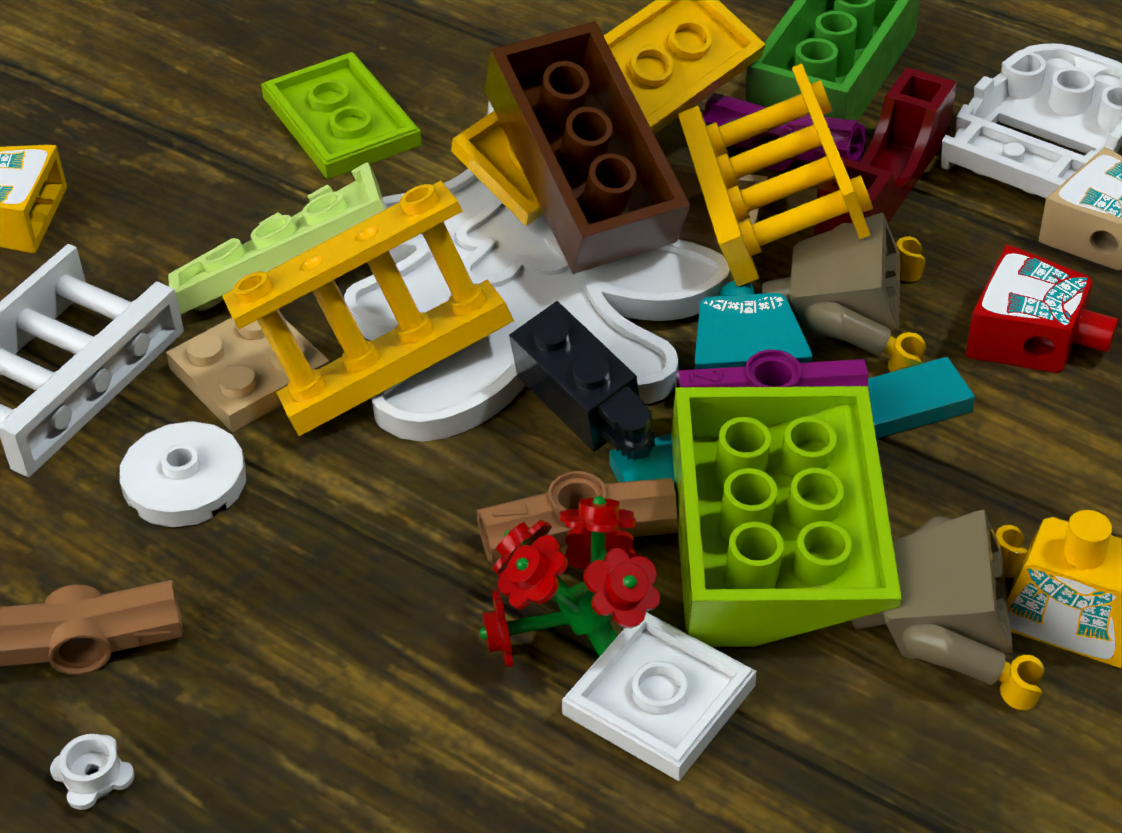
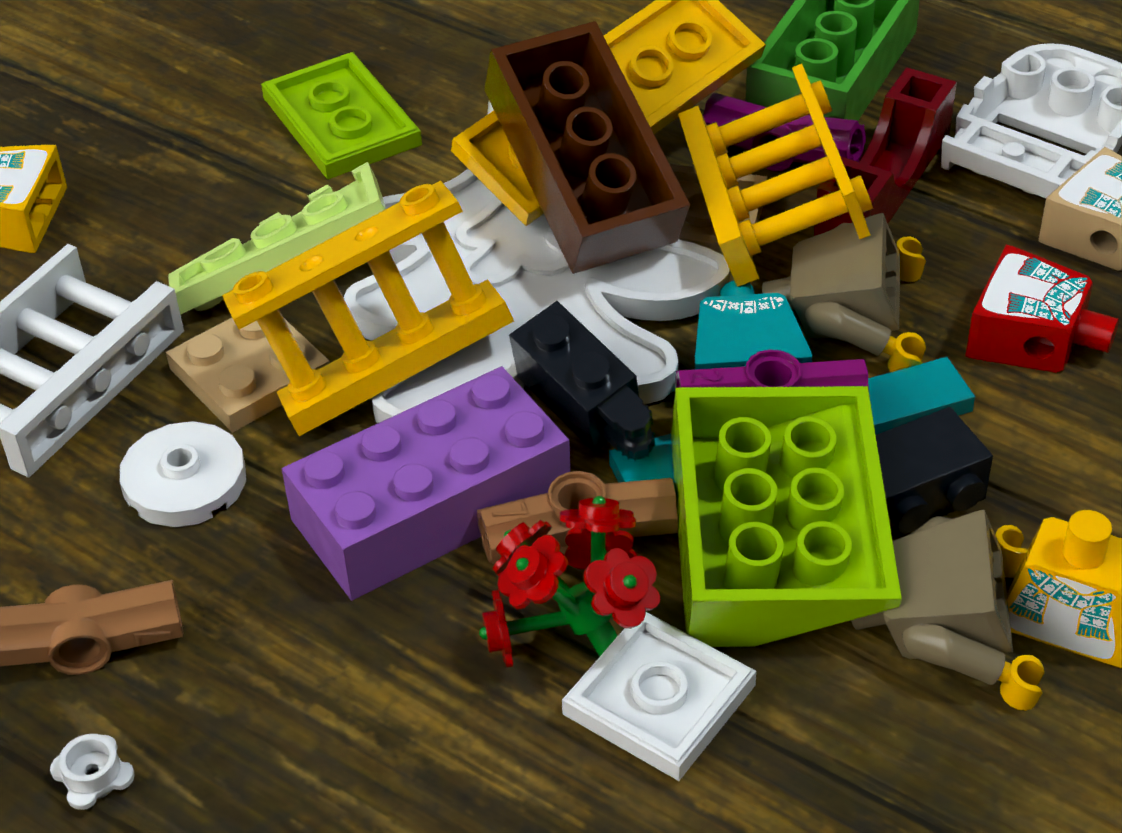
none -> medium lavender brick [281,366,570,601]
none -> black hinge [876,407,993,536]

